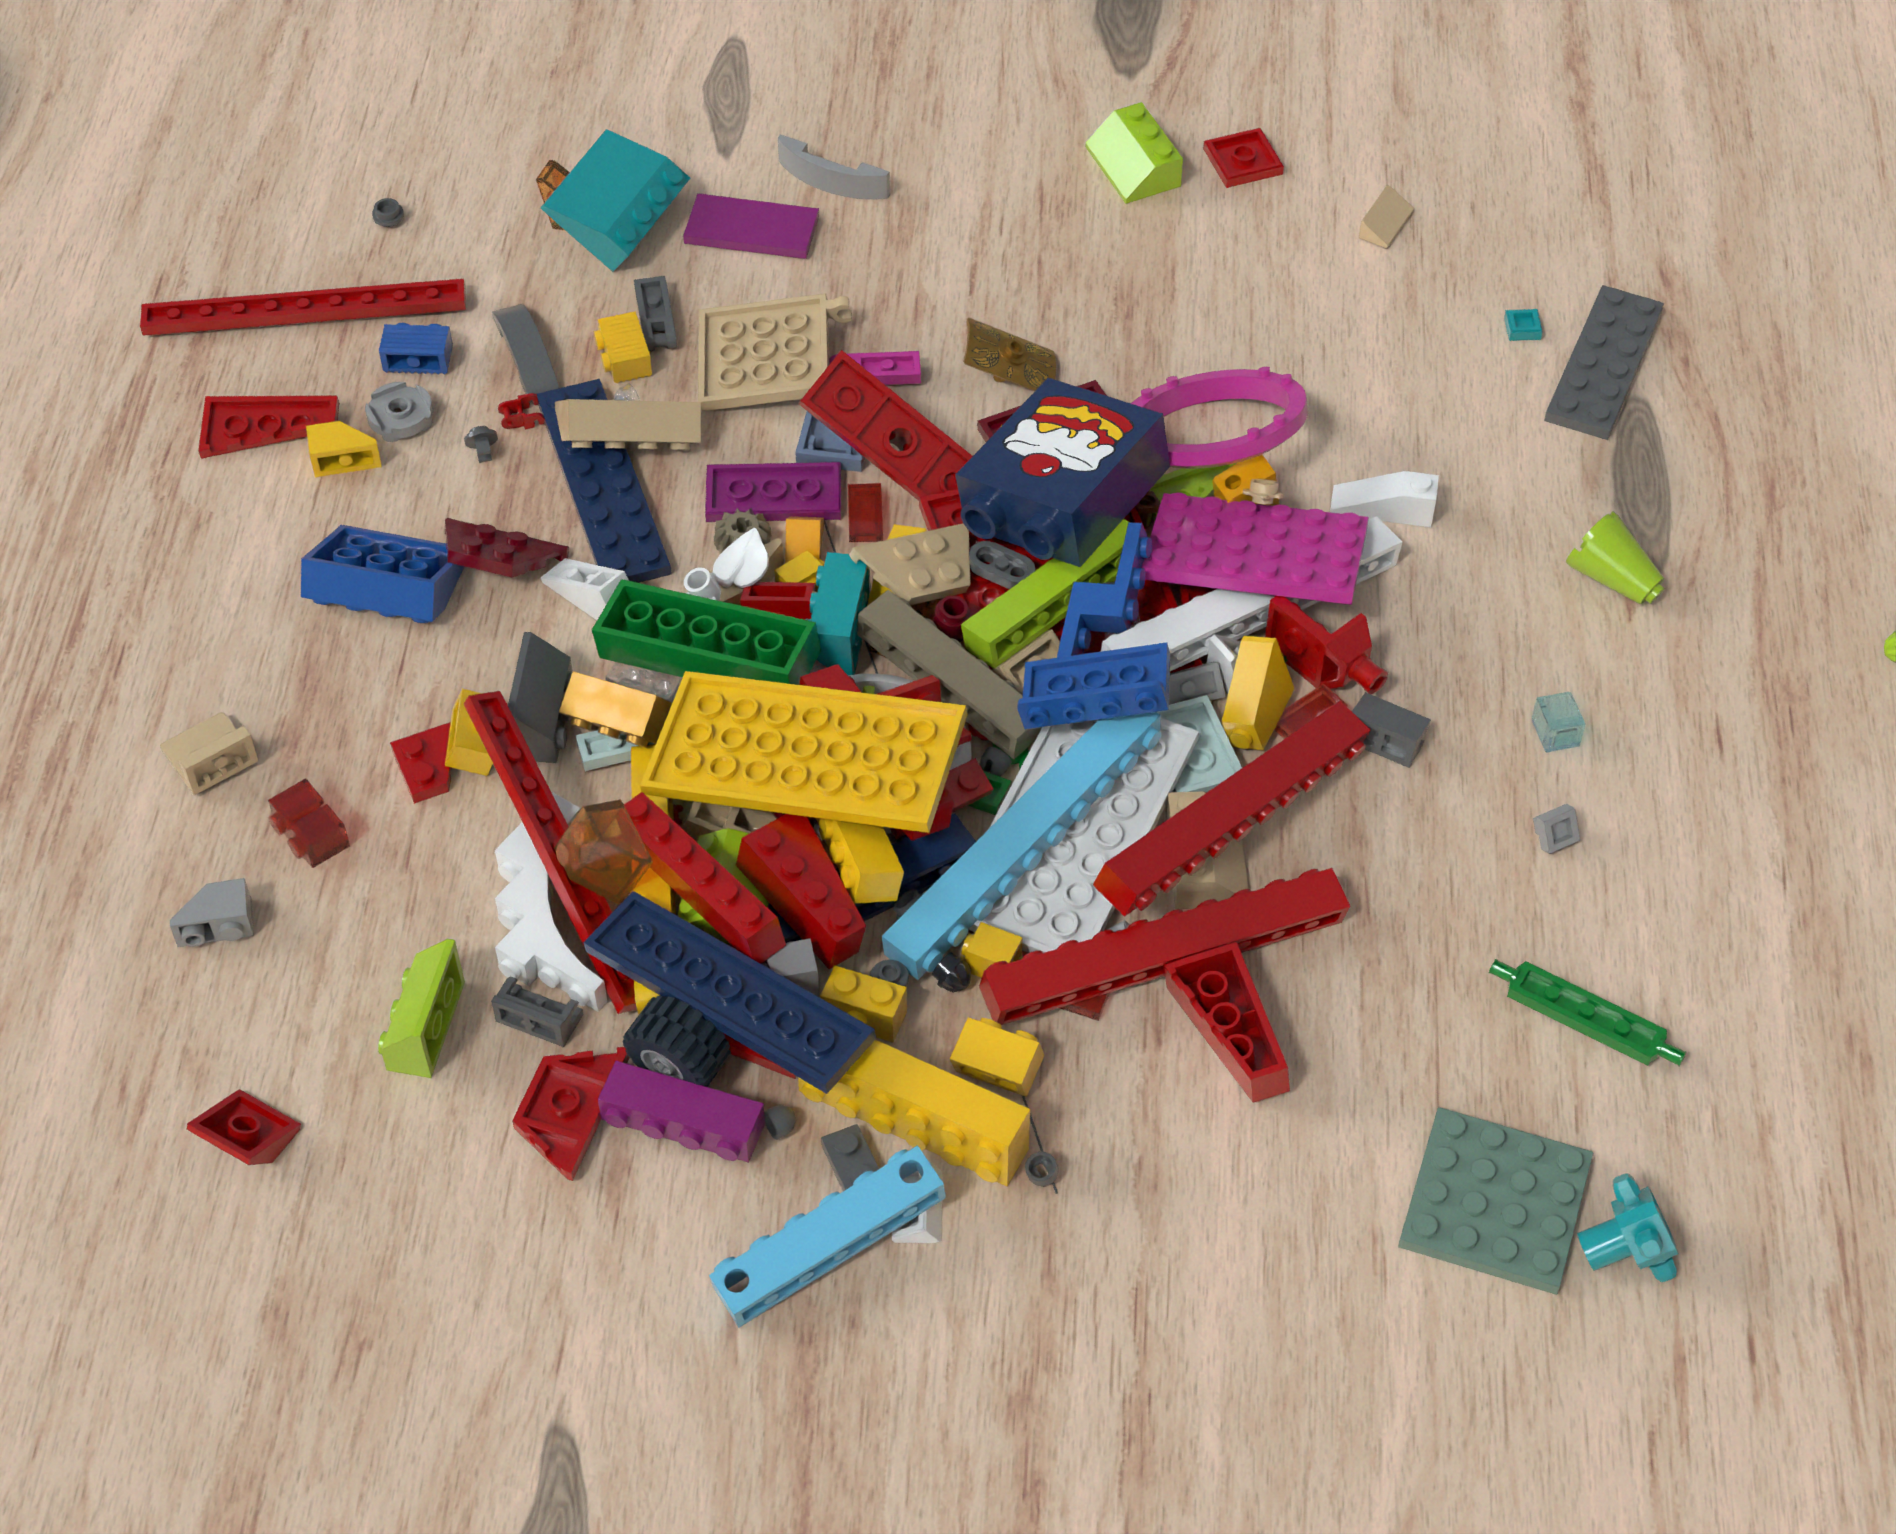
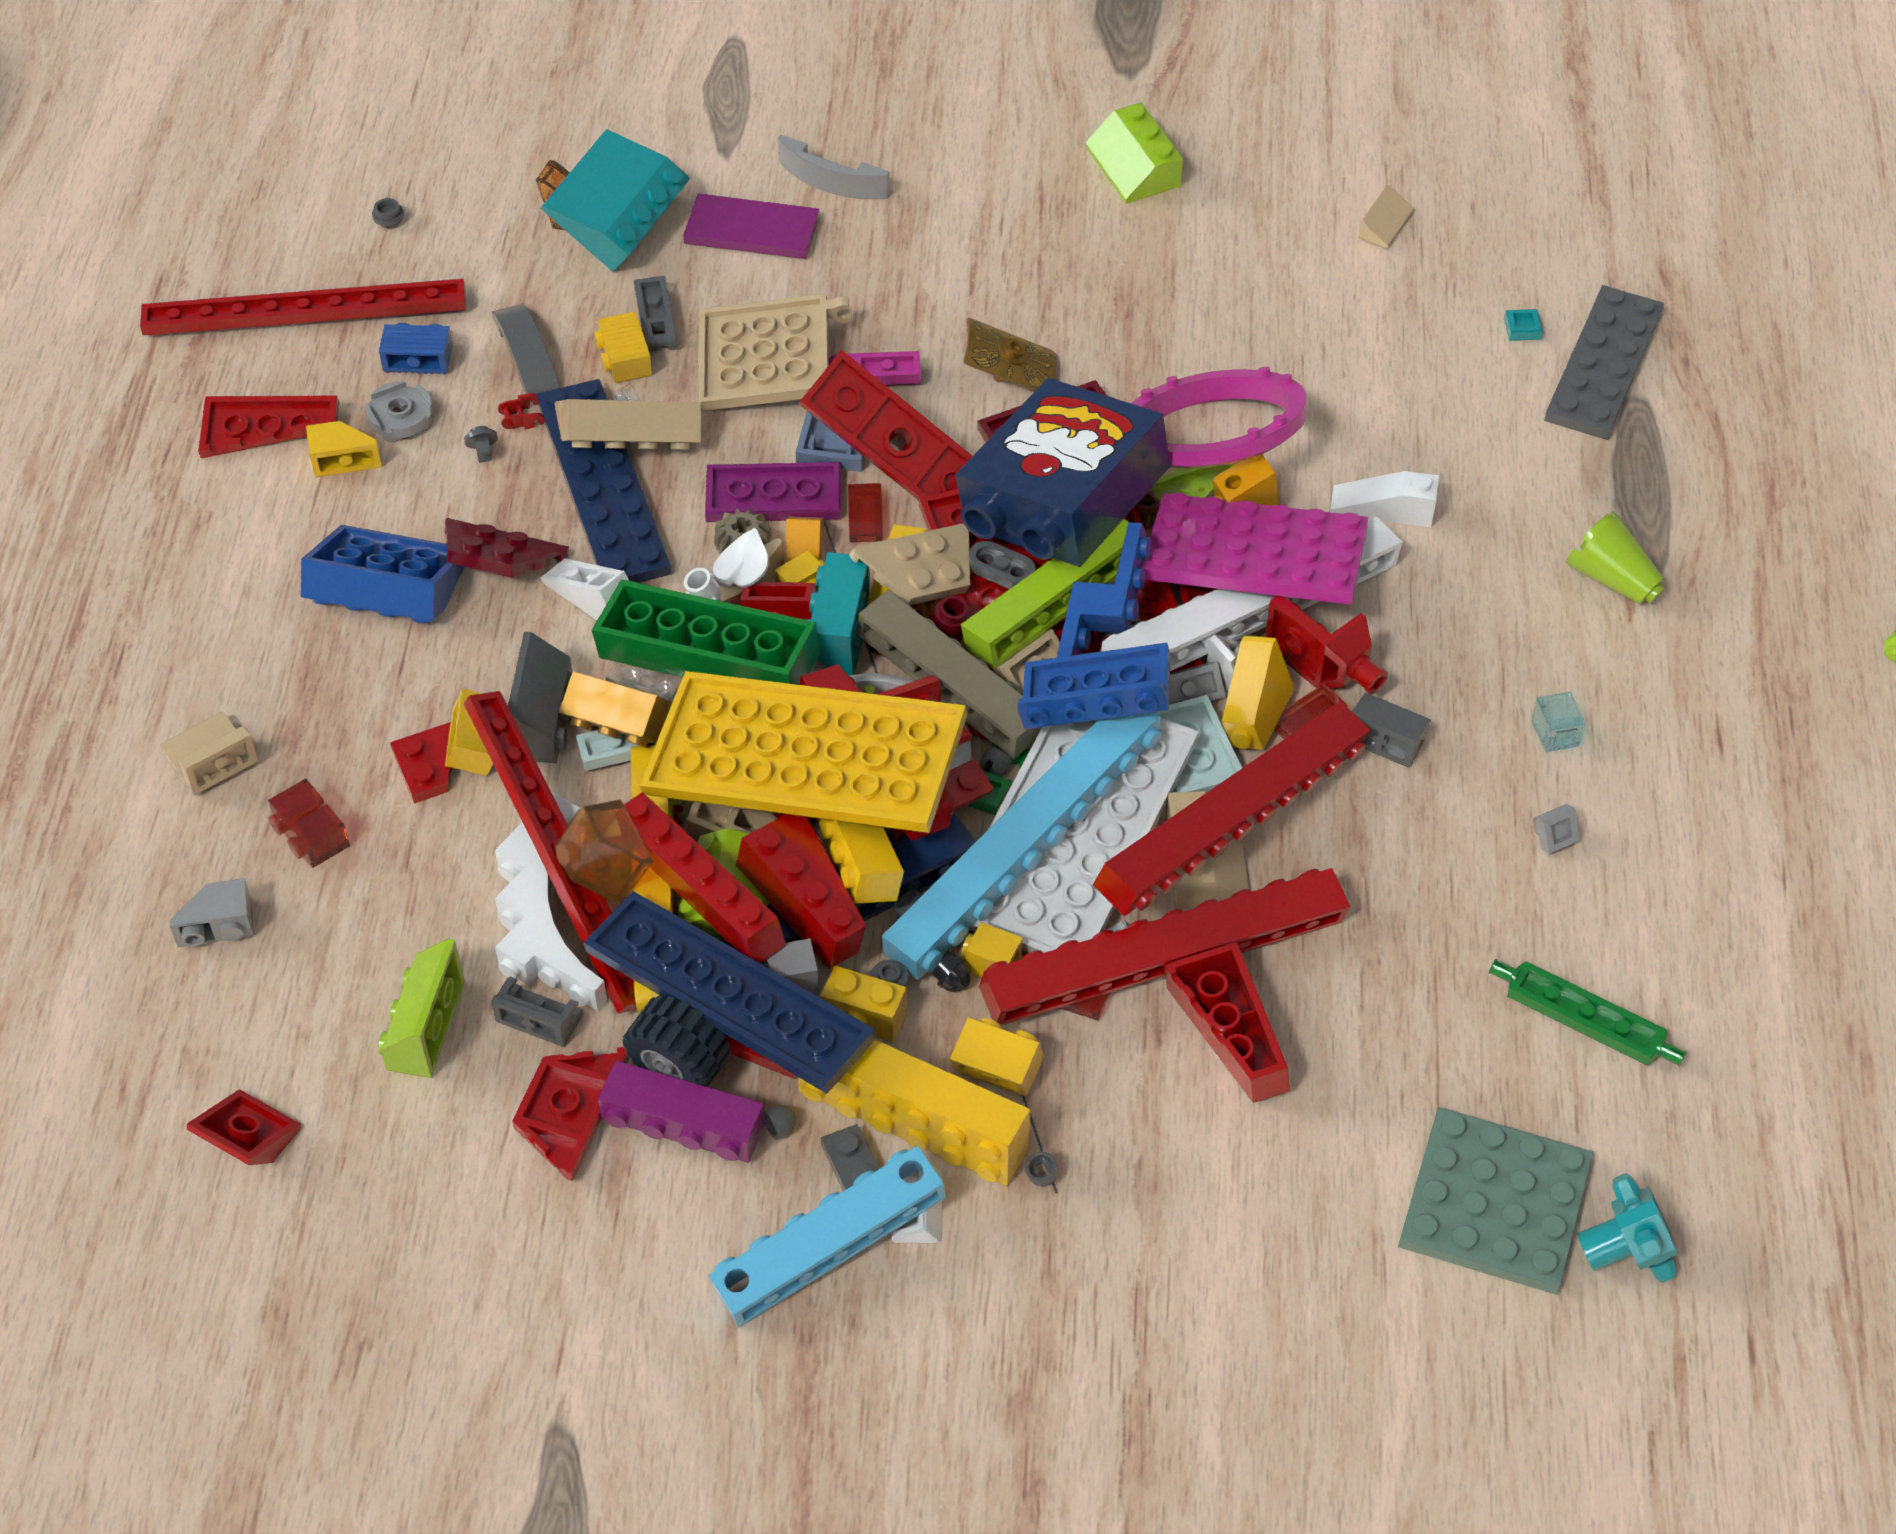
red tile [1203,128,1284,188] -> none
tan plate [1243,479,1284,504] -> none

